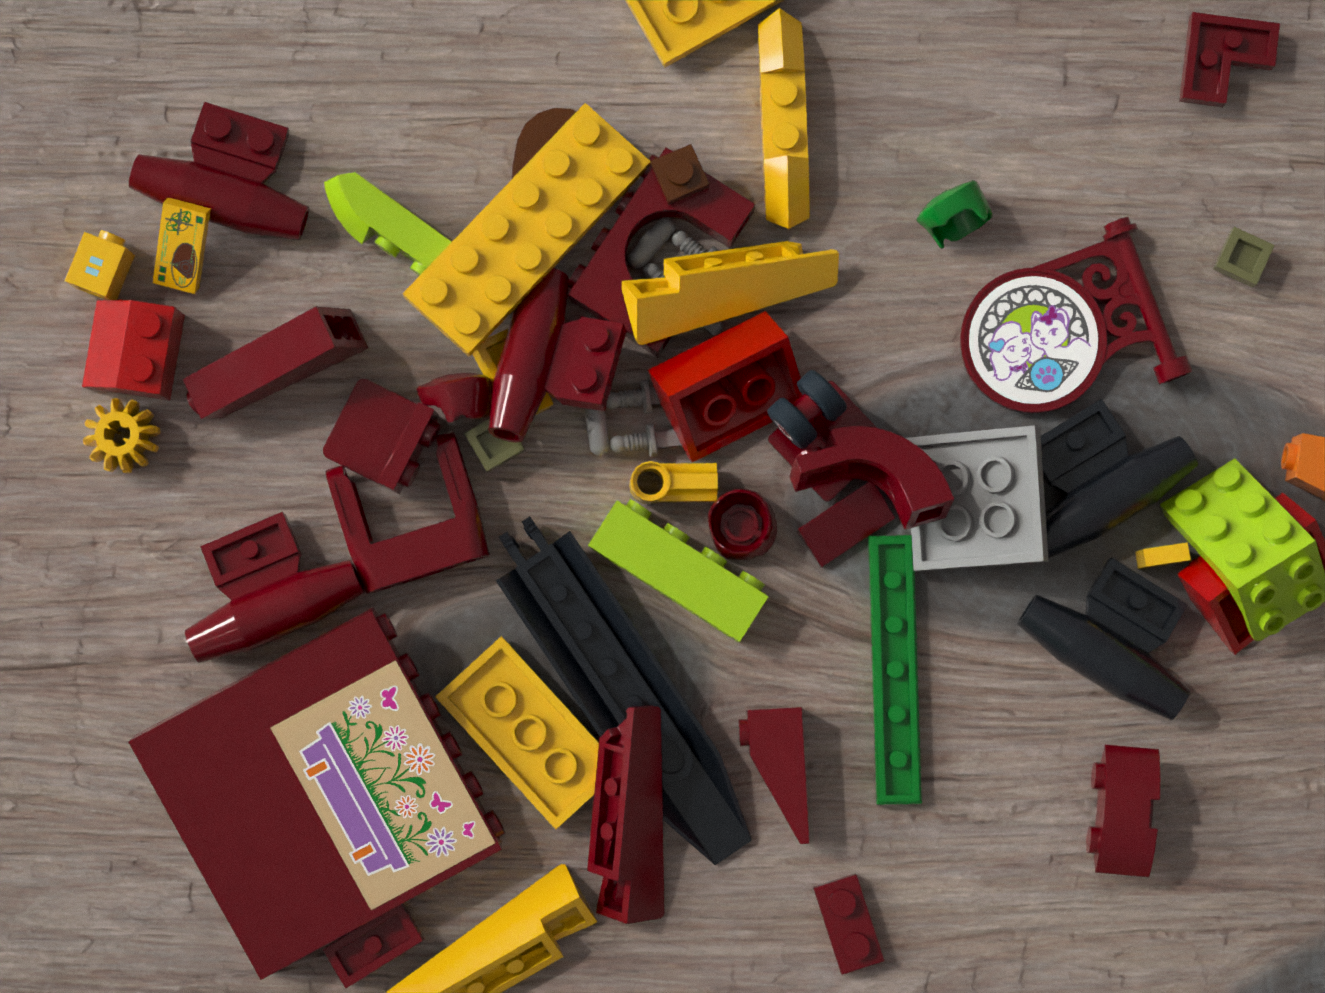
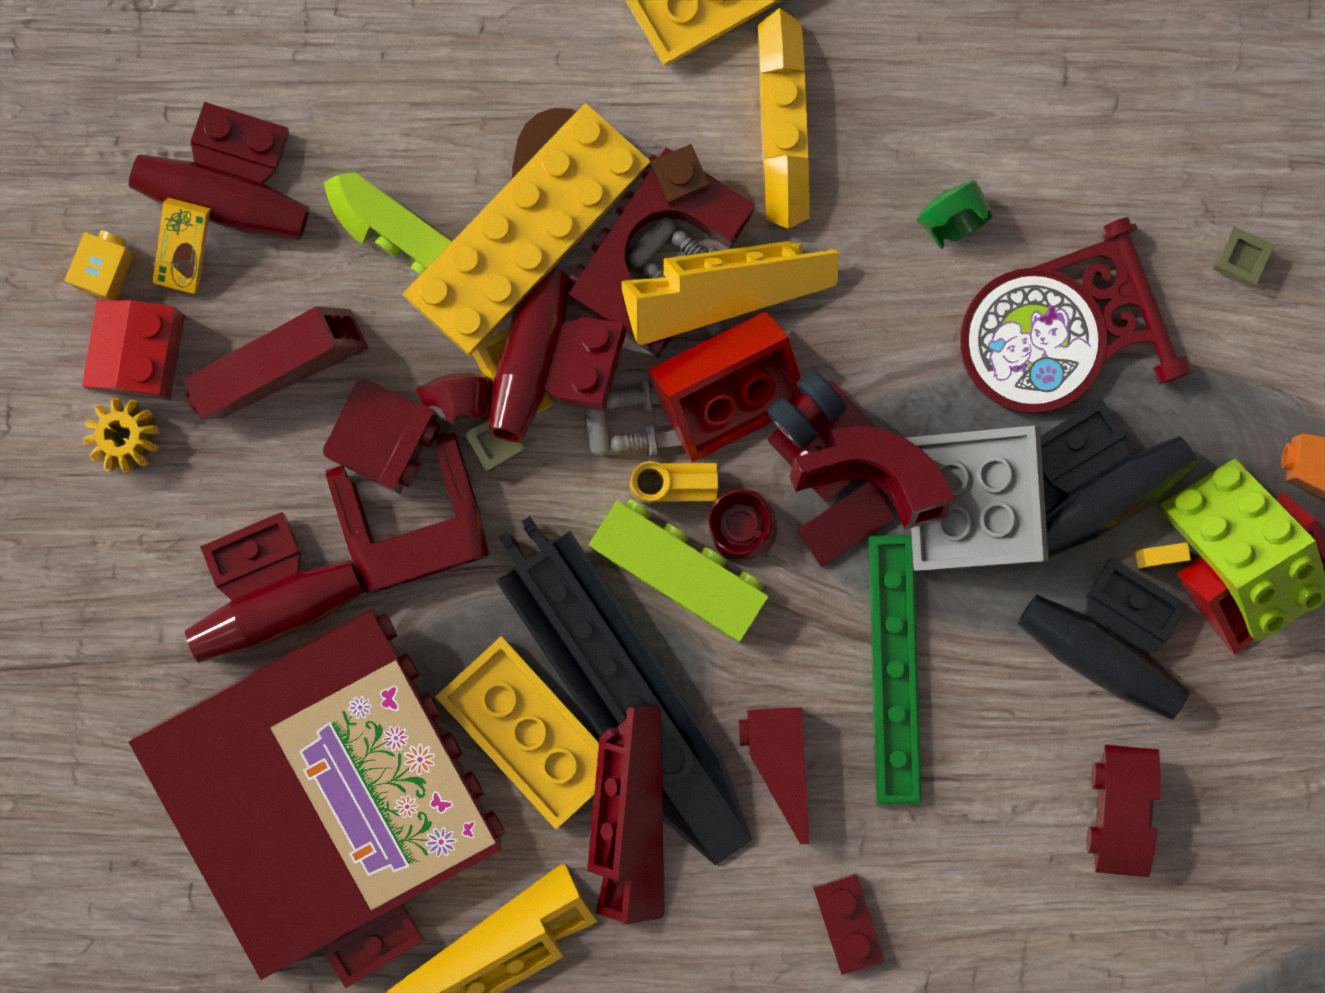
dark red plate [1179,12,1280,108] -> none

